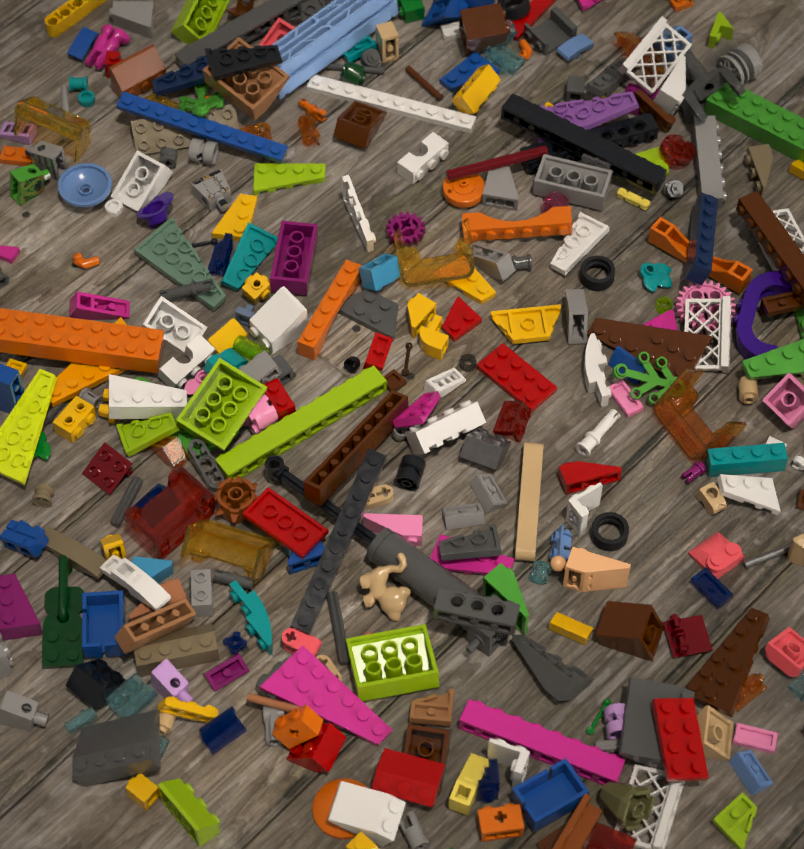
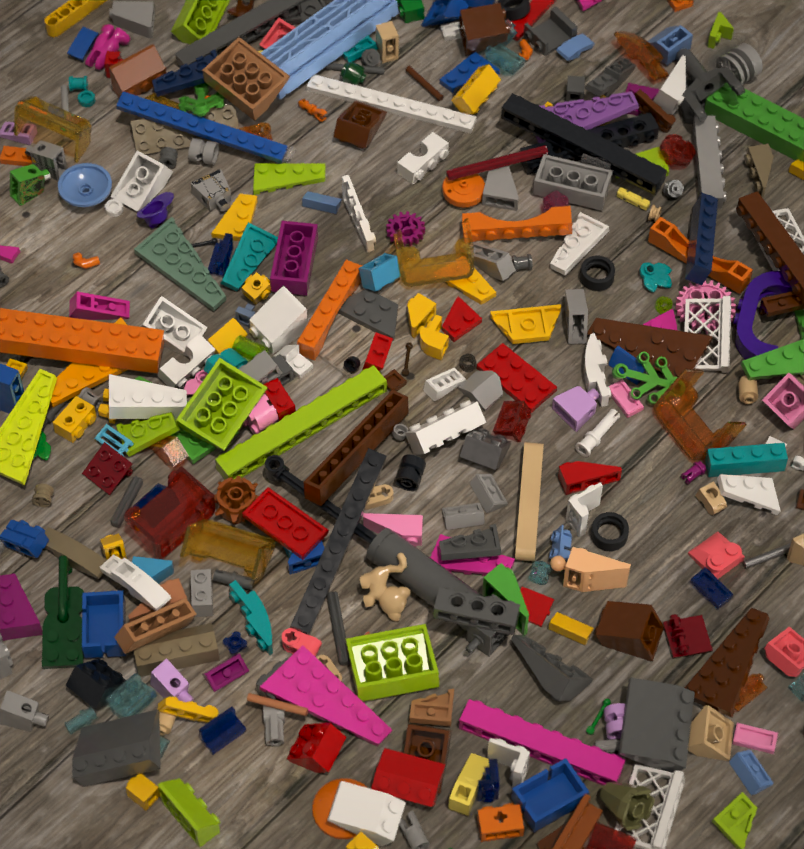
dark grey pin [159,278,215,300] -> none
dark grey beam [187,439,224,491] -> none
black wing [205,45,282,81] -> none
orange brick [272,704,323,749] -> none
clear orange hinge [298,110,320,146] -> none
dark pink wing [392,391,441,428] -> none
white fence [617,16,692,95] -> none
red plate [652,698,709,782] -> none
none -> medium azure tile [94,424,134,456]
none -> white slope [273,345,313,379]
none -> medium blue slope [302,191,342,214]
none -> light grey slope [458,370,503,411]
none -> red piece [520,586,554,627]
none -> lavender torso [552,386,600,432]
none -> tan bush [648,205,662,222]

